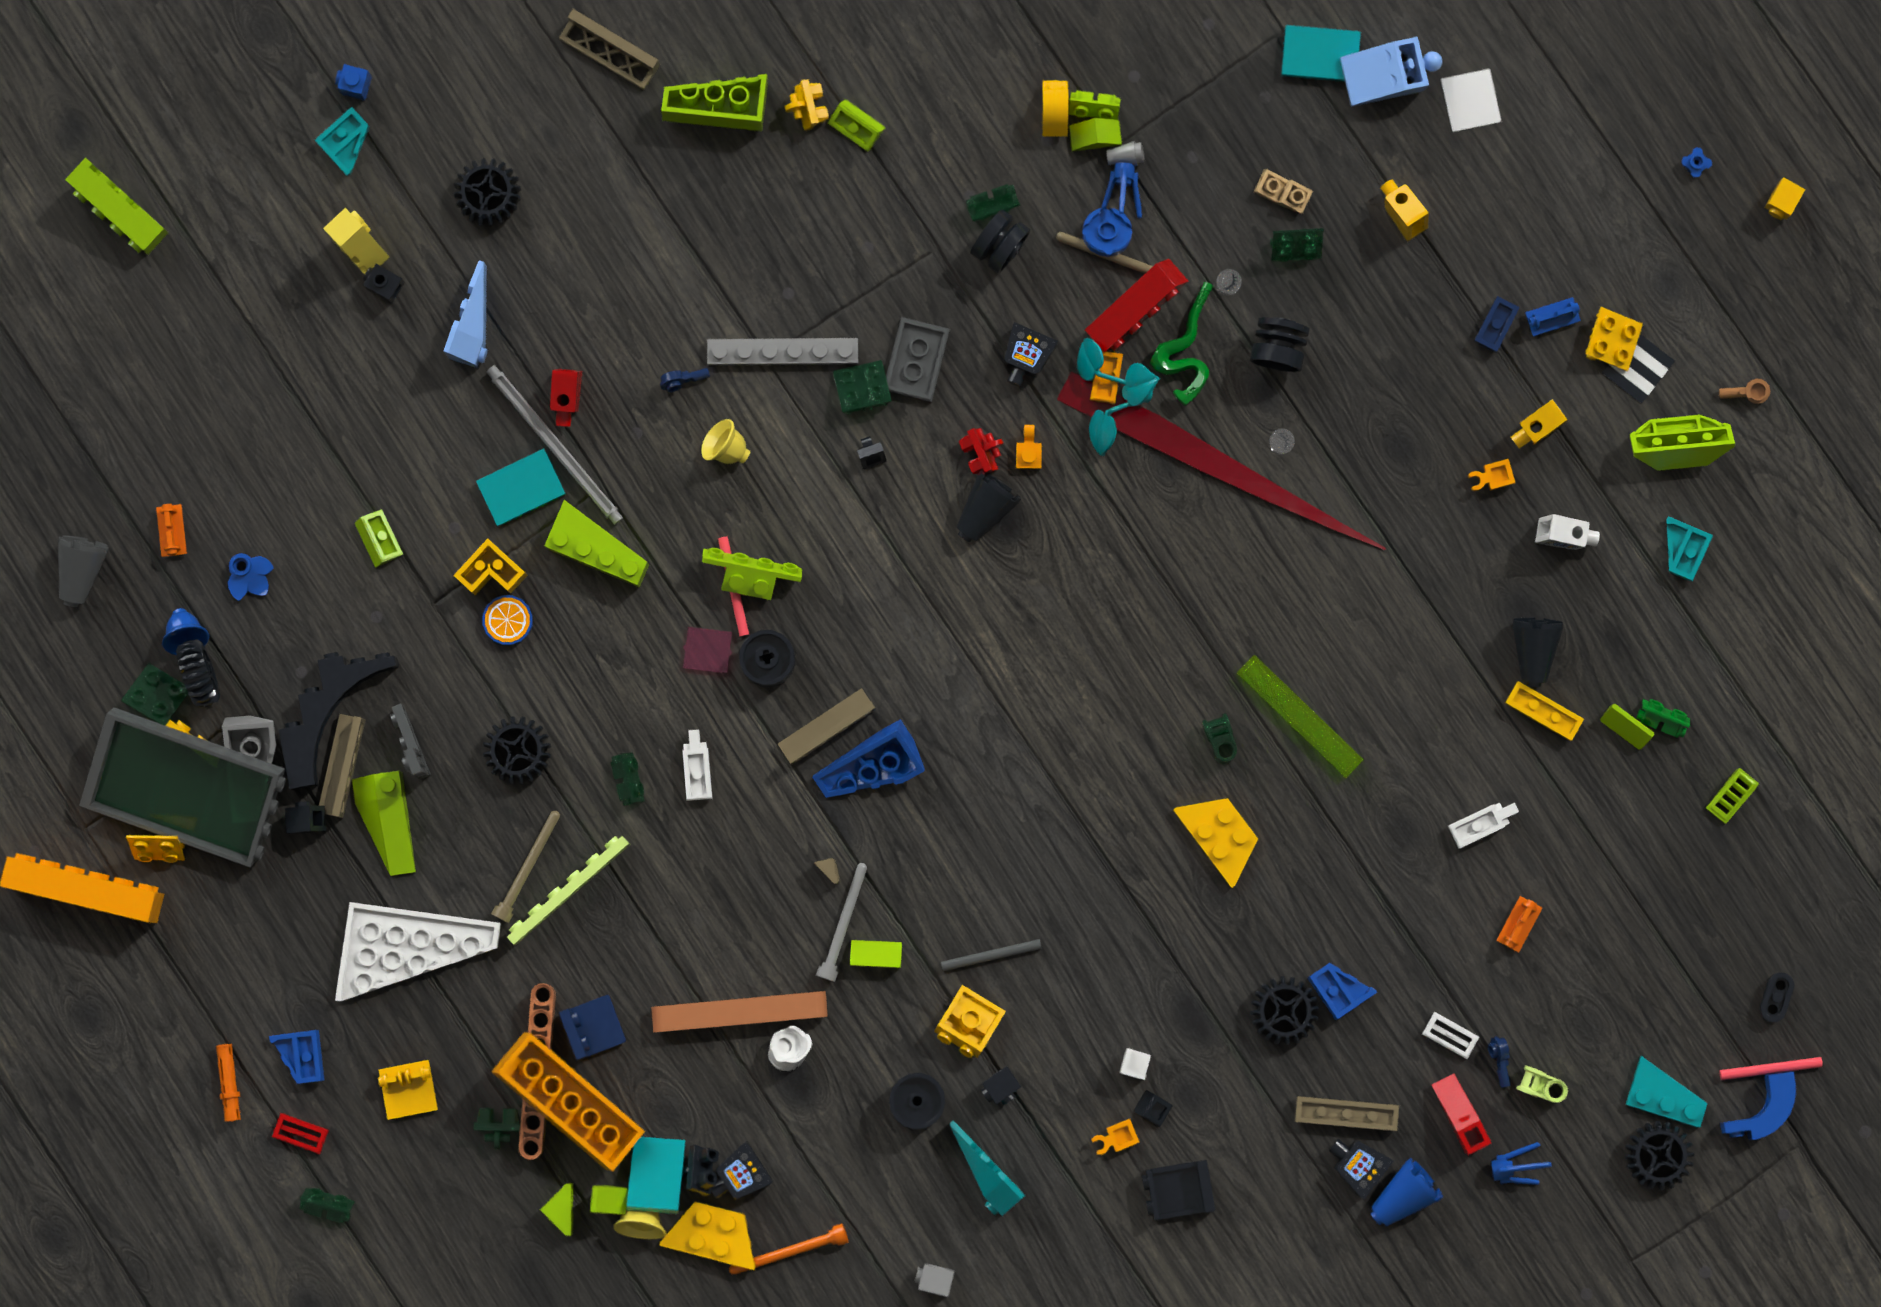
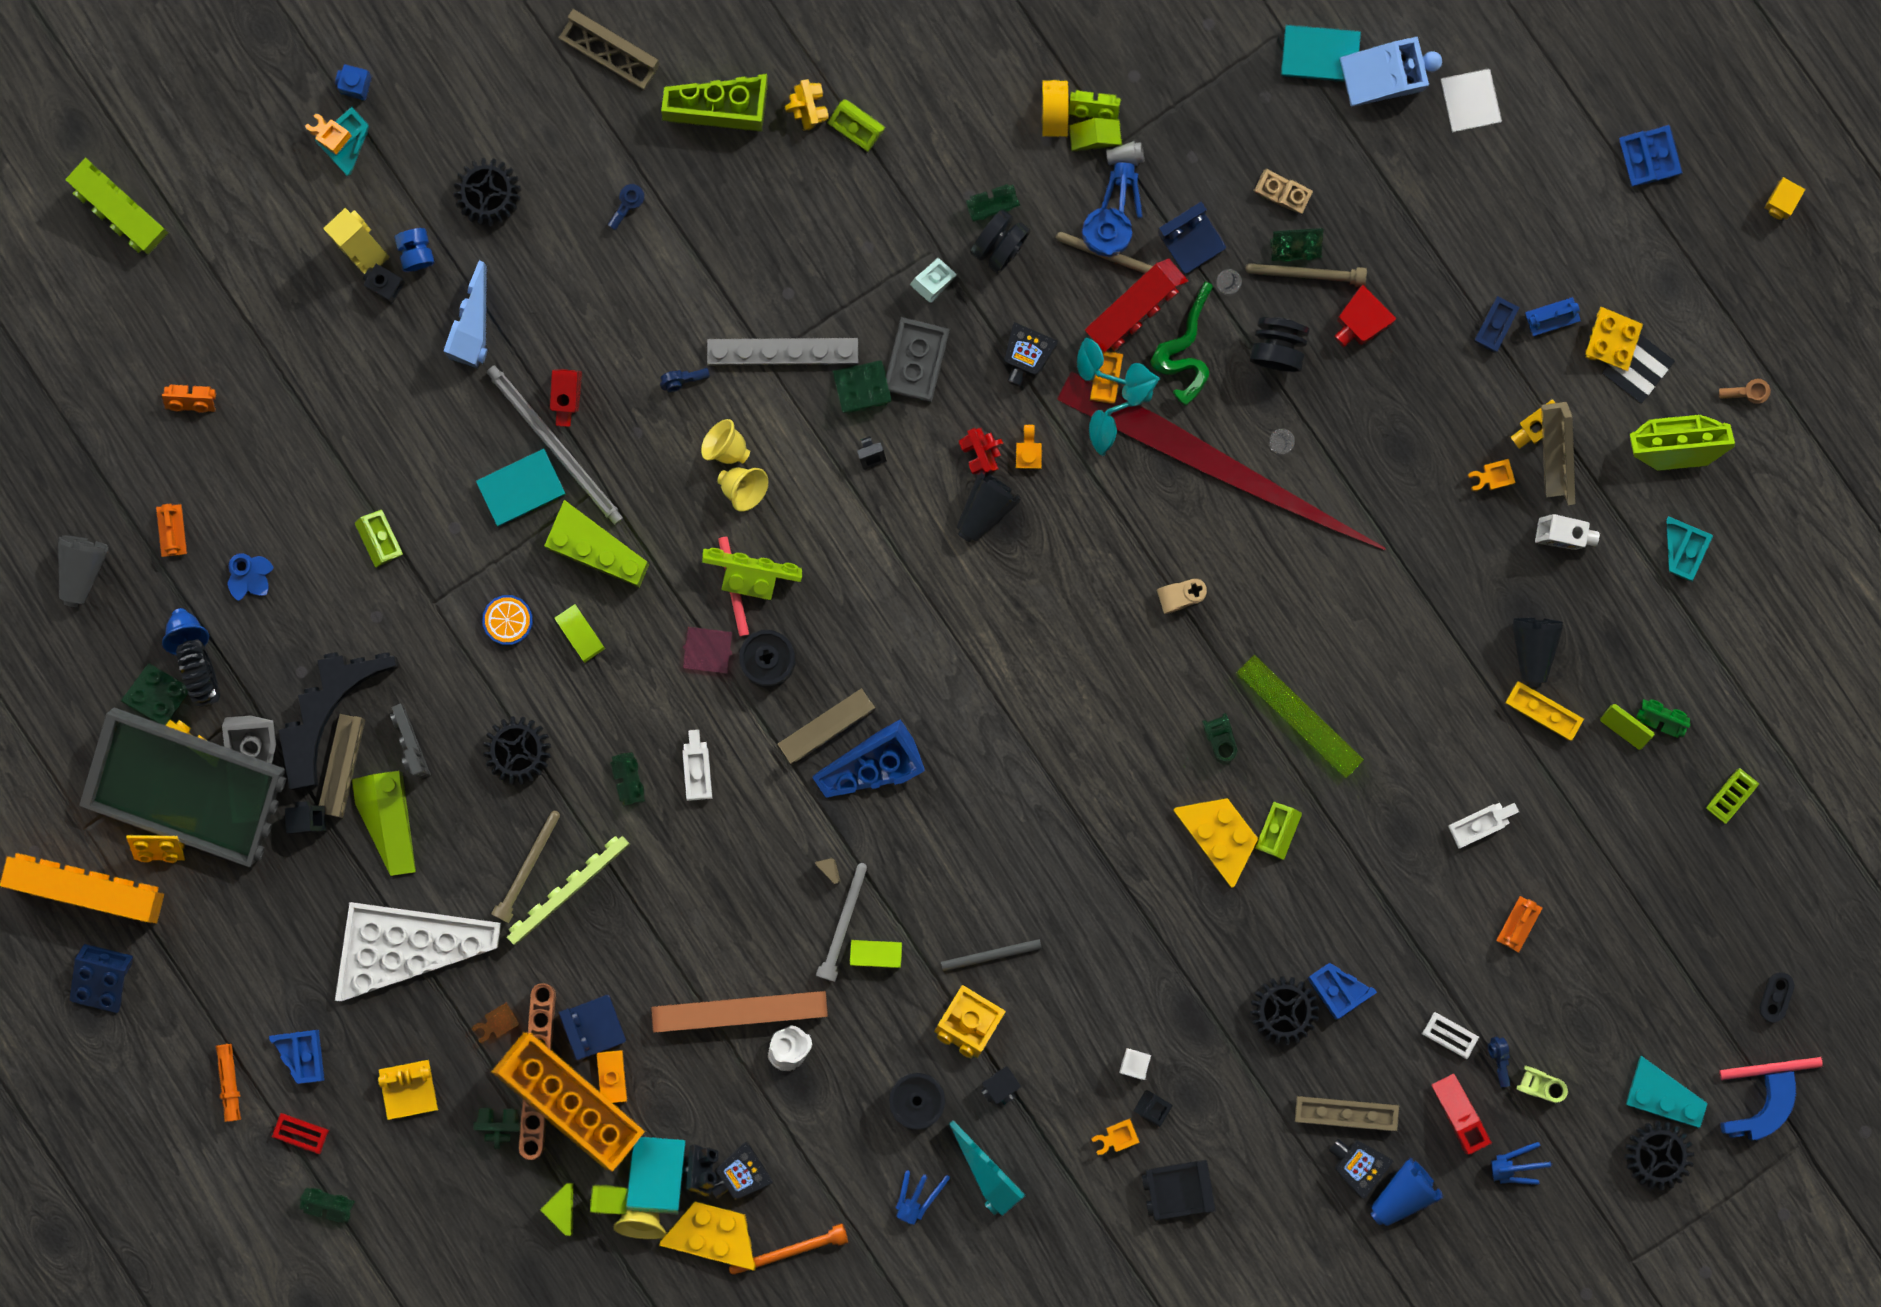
yellow brick [453,539,528,595] -> none
light grey brick [915,1263,954,1297] -> none
yellow torso [1380,180,1429,241] -> none
blue plate [1682,148,1712,178] -> none
none -> dark blue bracket [70,944,133,1013]
none -> orange hinge [162,384,216,413]
none -> light orange plate [306,114,352,155]
none -> blue wheel [394,228,435,272]
none -> clear orange plate [471,1003,520,1042]
none -> lime slope [555,604,605,663]
none -> light orange plate [597,1050,627,1103]
none -> dark blue plate [607,184,644,230]
none -> light yellow hat [717,468,768,512]
none -> blue plant [896,1170,950,1224]
none -> light aqua slope [910,258,957,303]
none -> tan piece [1157,579,1207,614]
none -> dark blue bracket [1158,201,1226,274]
none -> dark tan piece [1246,264,1367,288]
none -> lime slope [1255,802,1302,859]
none -> red torso [1334,285,1396,347]
none -> dark tan fence [1541,402,1575,505]
none -> blue slope [1619,125,1683,186]

